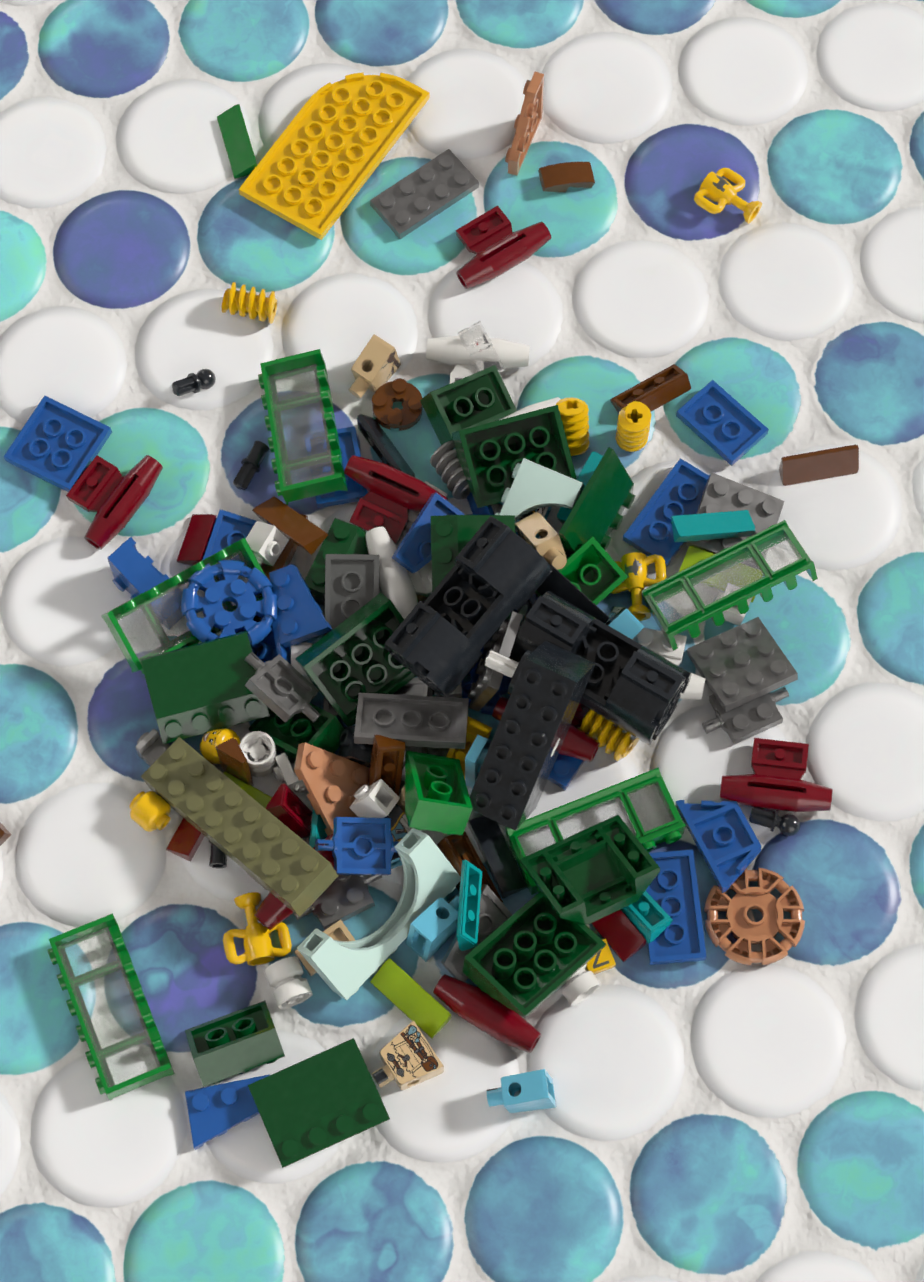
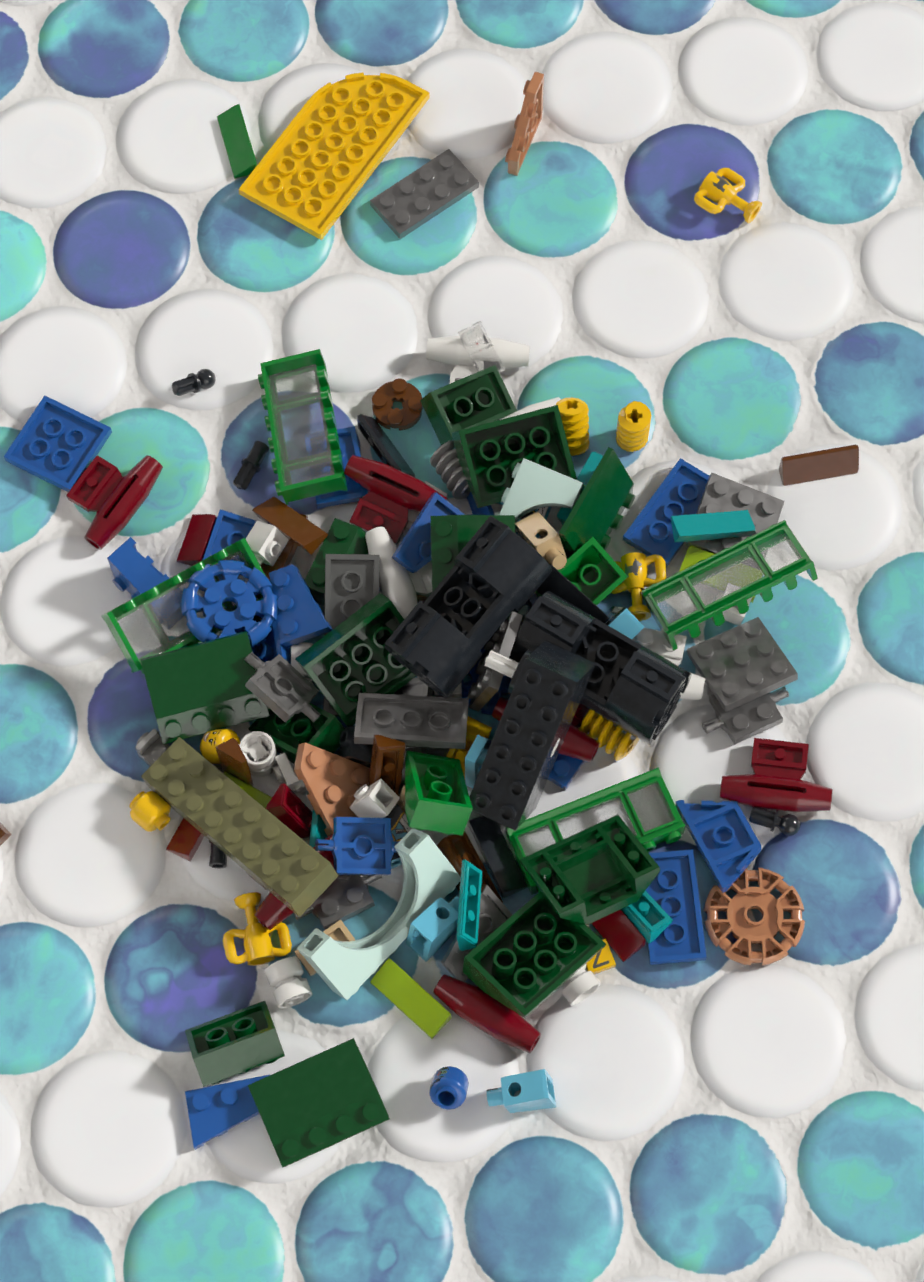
clear window [47,913,175,1101] -> none
yellow piece [221,282,277,324] -> none
tan torso [348,334,401,399] -> none
torso [371,1021,444,1090] -> none
dark red plate [456,205,552,289] -> none
reddish brown slope [538,162,595,192] -> none
reddish brown slope [610,364,691,413] -> none
blue plate [676,380,769,466] -> none
none -> blue head [429,1066,469,1110]

